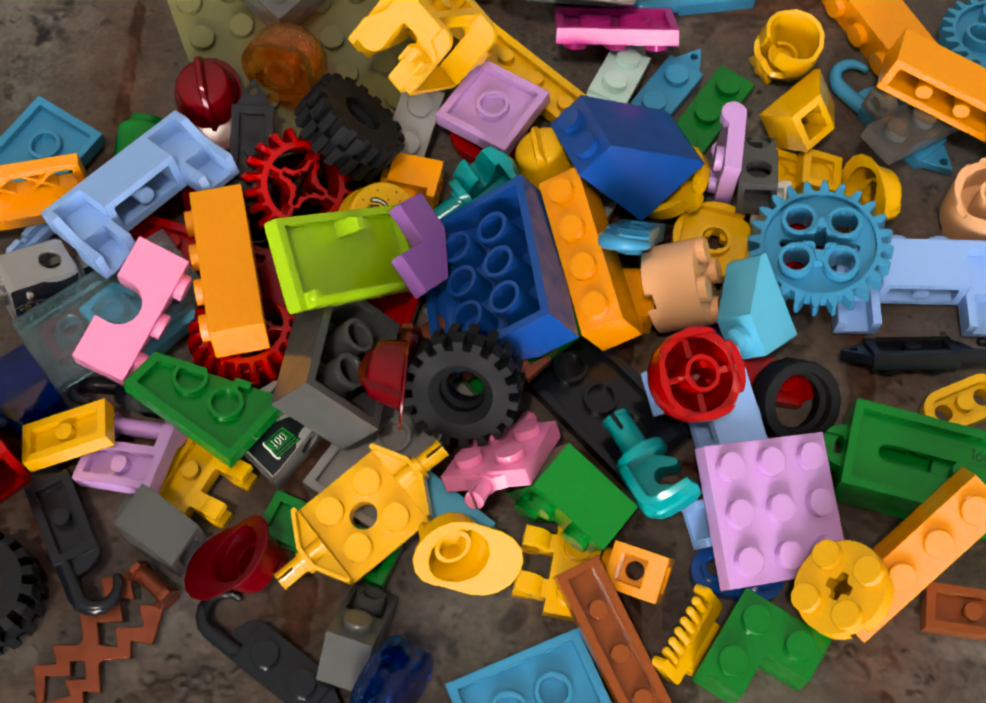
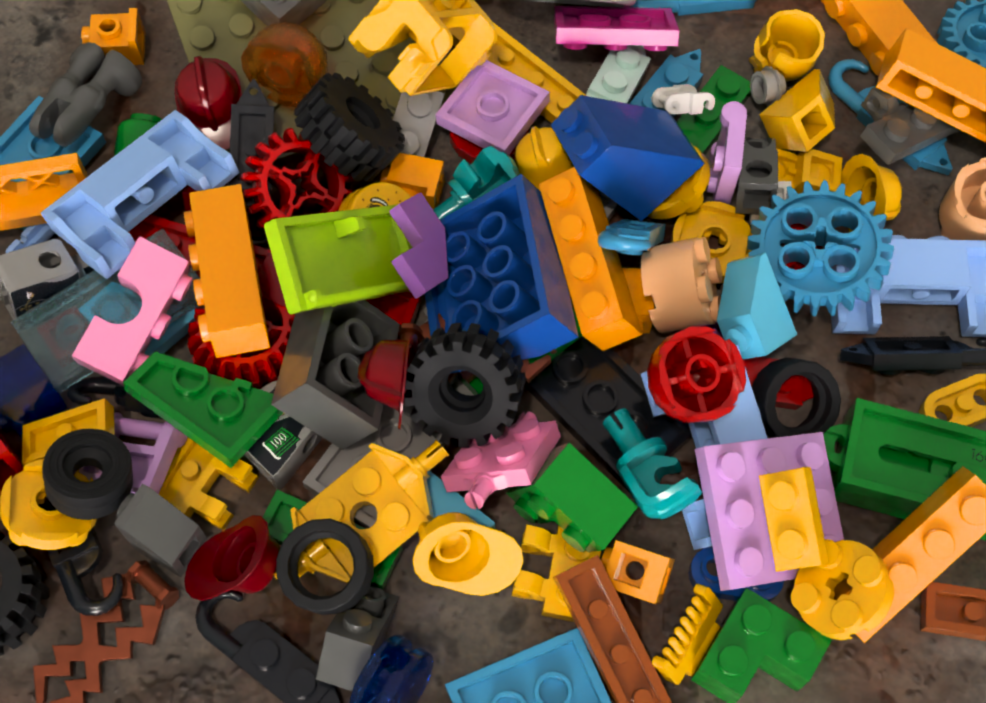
none -> yellow plate [0,459,97,550]
none -> dark grey piece [29,42,142,148]
none -> black tyre [42,429,133,520]
none -> light orange brick [81,8,146,65]
none -> black tyre [276,518,374,615]
none -> white piece [651,84,715,115]
none -> light grey plate [750,66,786,106]
none -> yellow plate [759,467,829,572]

